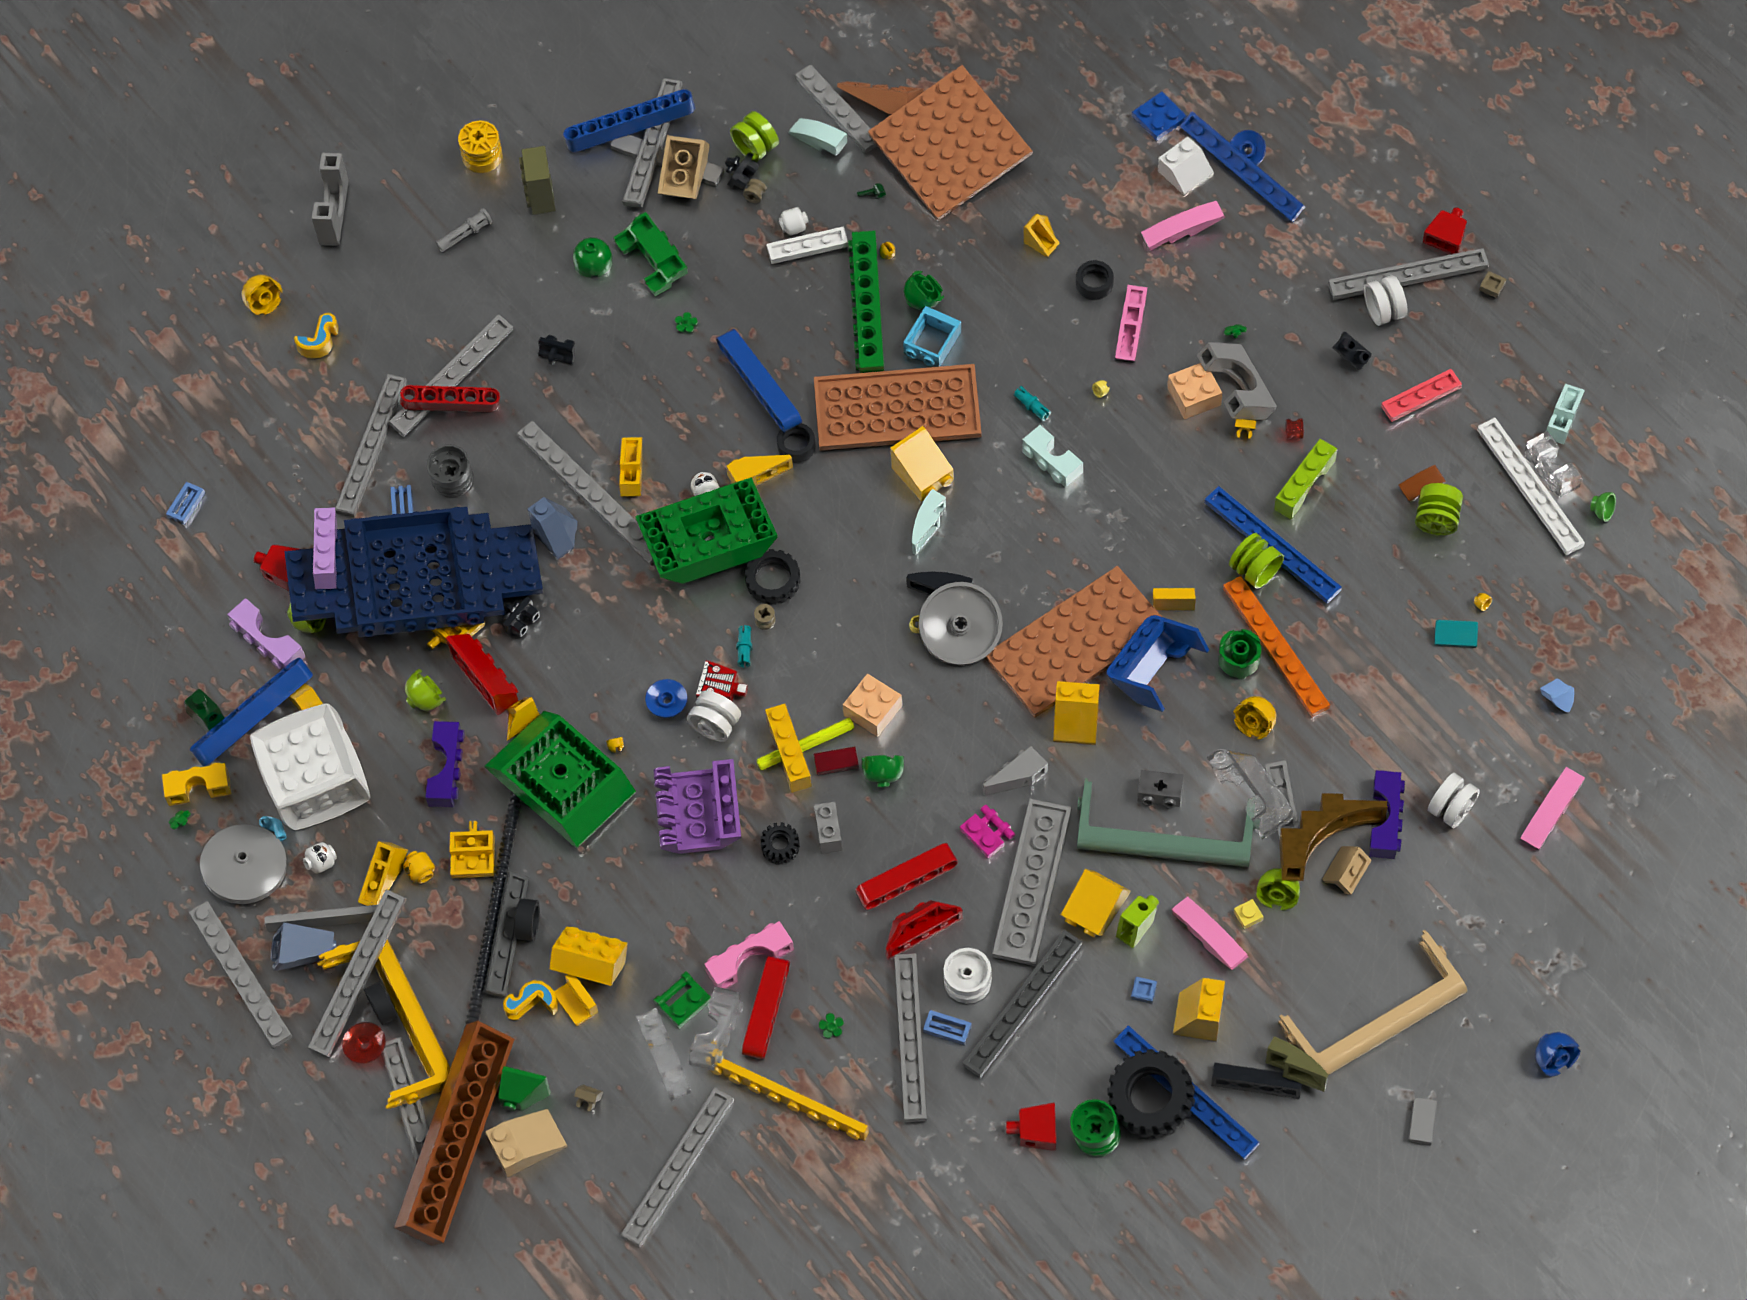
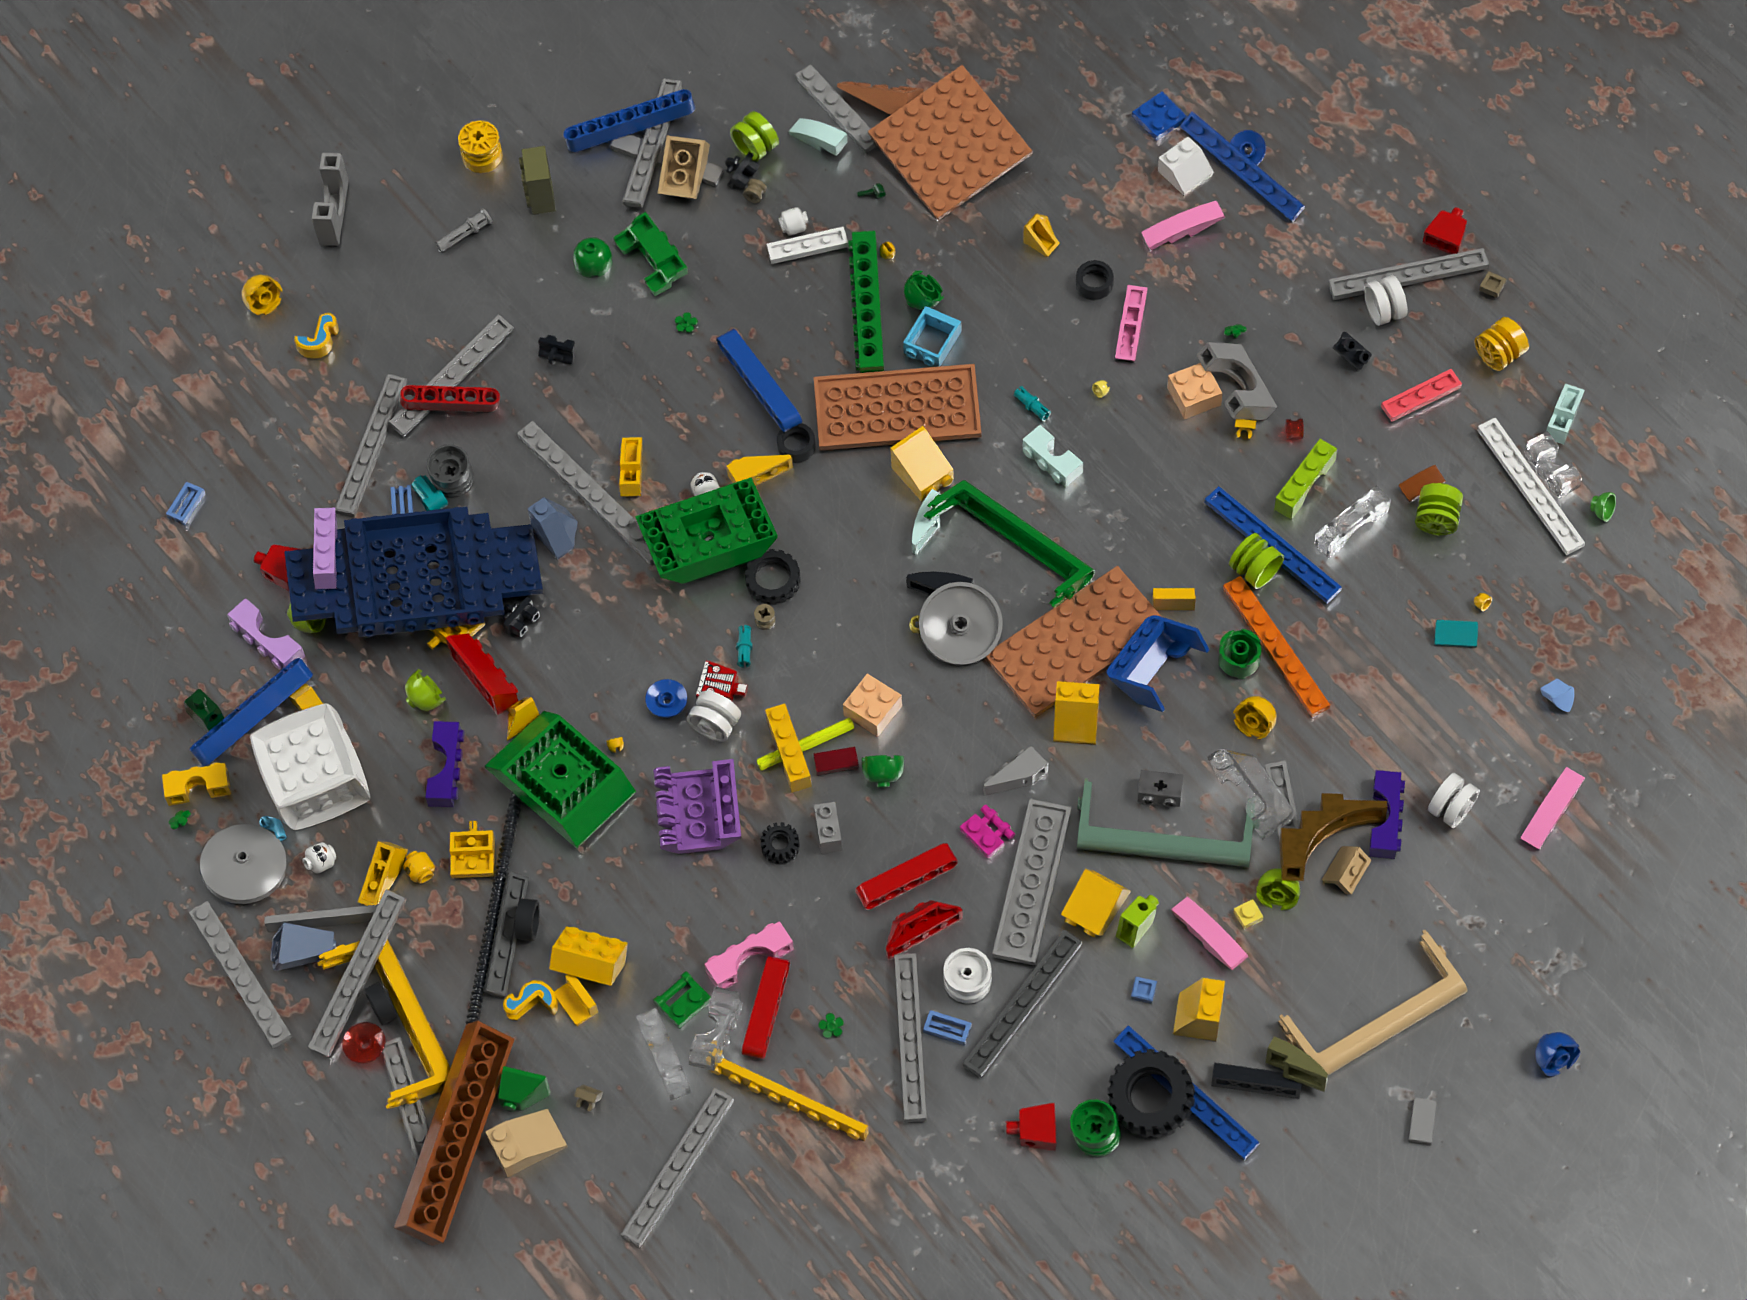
none -> teal piece [411,475,449,511]
none -> green piece [924,480,1095,608]
none -> clear arch [1314,485,1391,559]
none -> yellow wheel [1474,317,1529,371]

